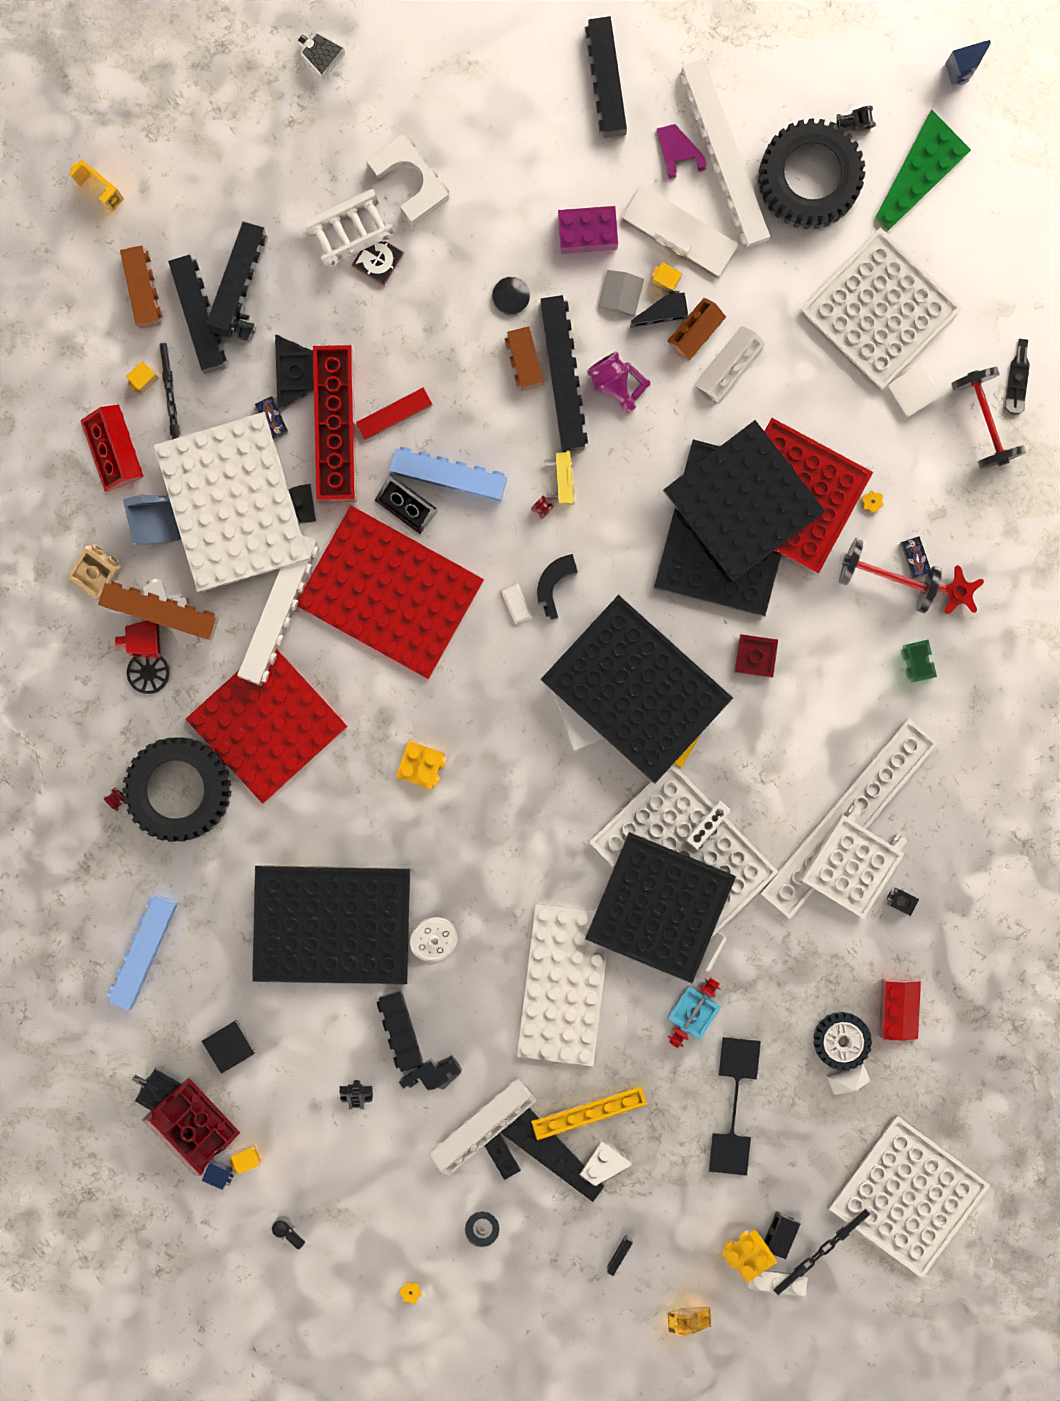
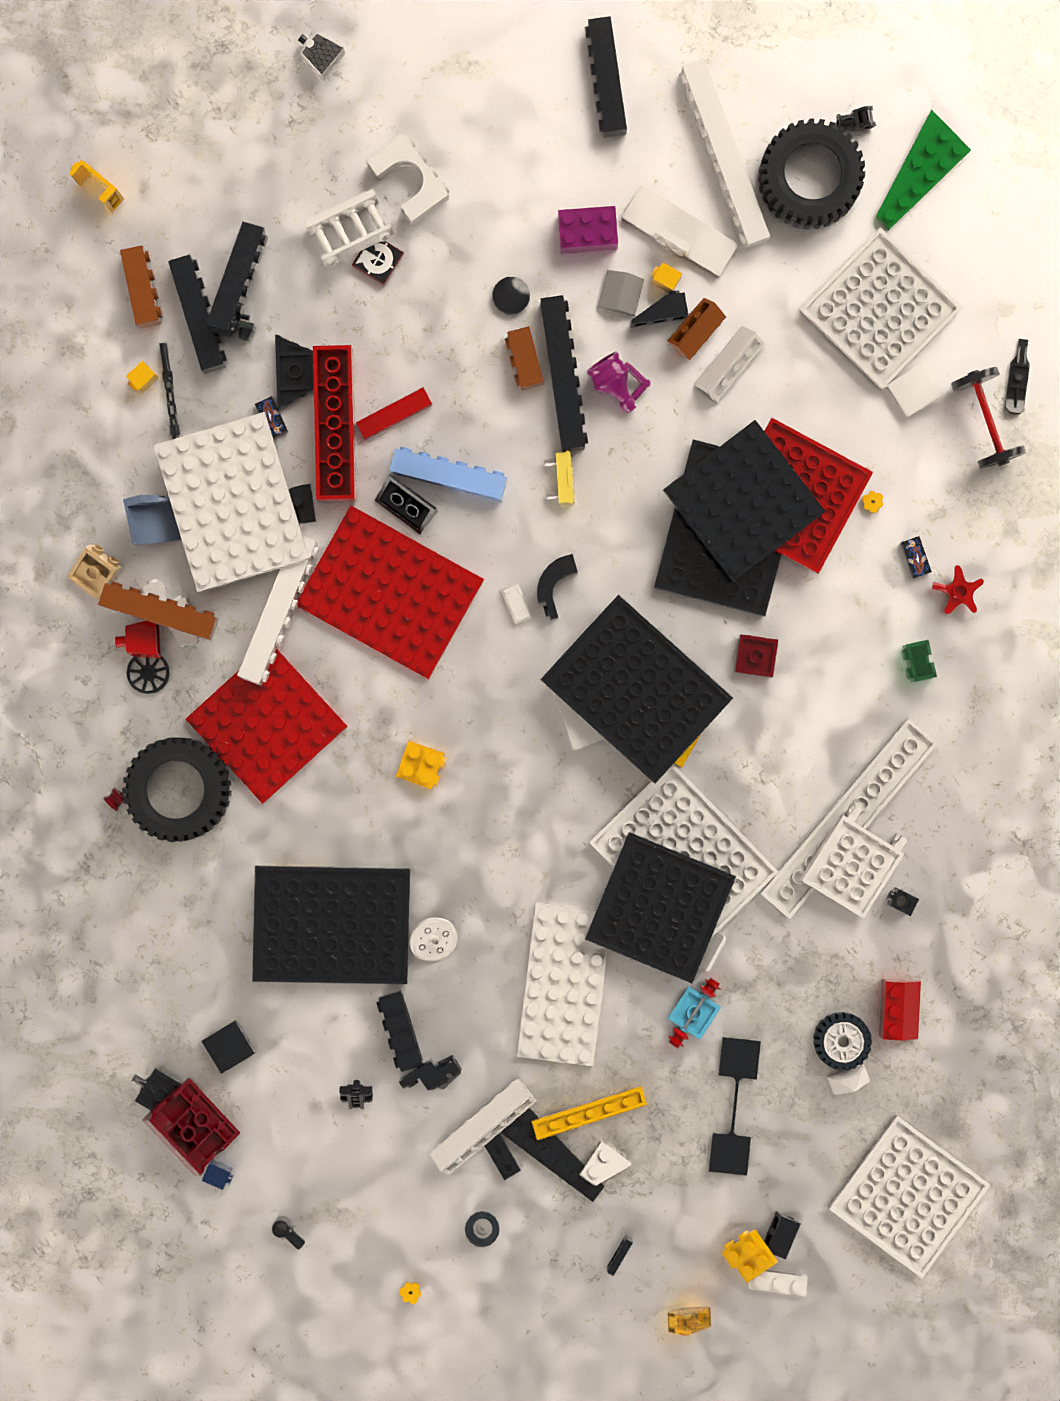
red slope [81,404,144,492] -> none
light blue brick [107,894,178,1011] -> none
yellow brick [230,1144,262,1175] -> none
dark red wheel [531,495,554,520] -> none
magenta flag [657,124,707,179] -> none
white piece [684,800,730,850] -> none
black piece [773,1208,871,1295] -> none
black piece [839,538,942,613] -> none
dark blue slope [945,40,991,85] -> none

